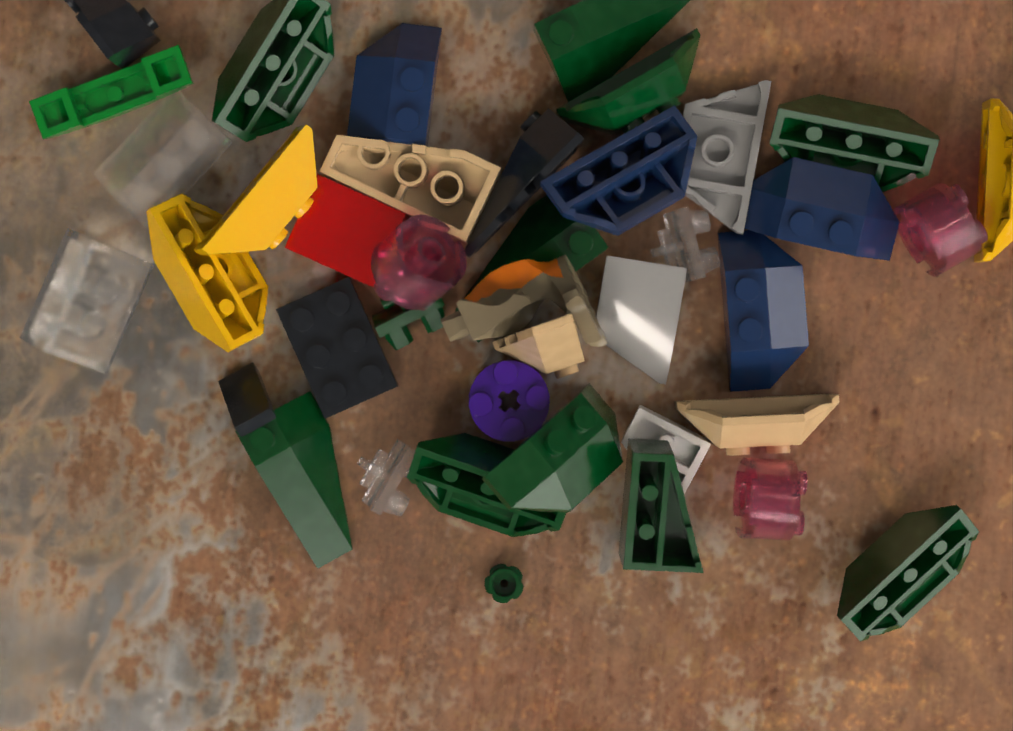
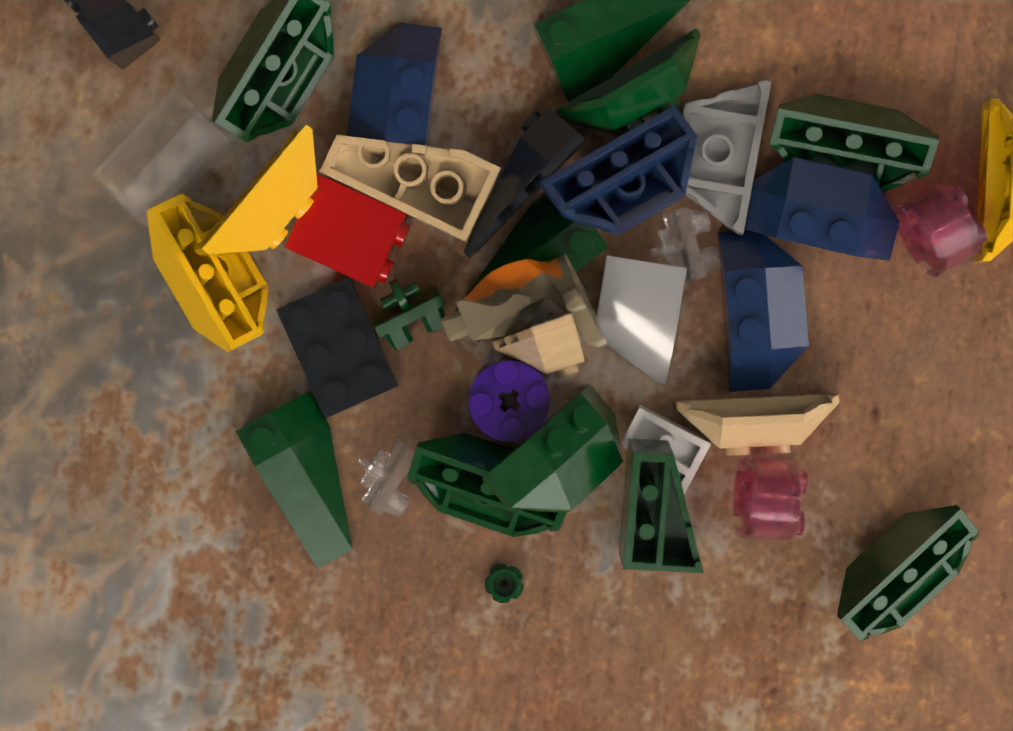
clear slope [20,227,155,374] -> none
green slope [29,45,194,139] -> none
black tile [218,362,277,437] -> none
clear pink brick [371,214,467,311] -> none

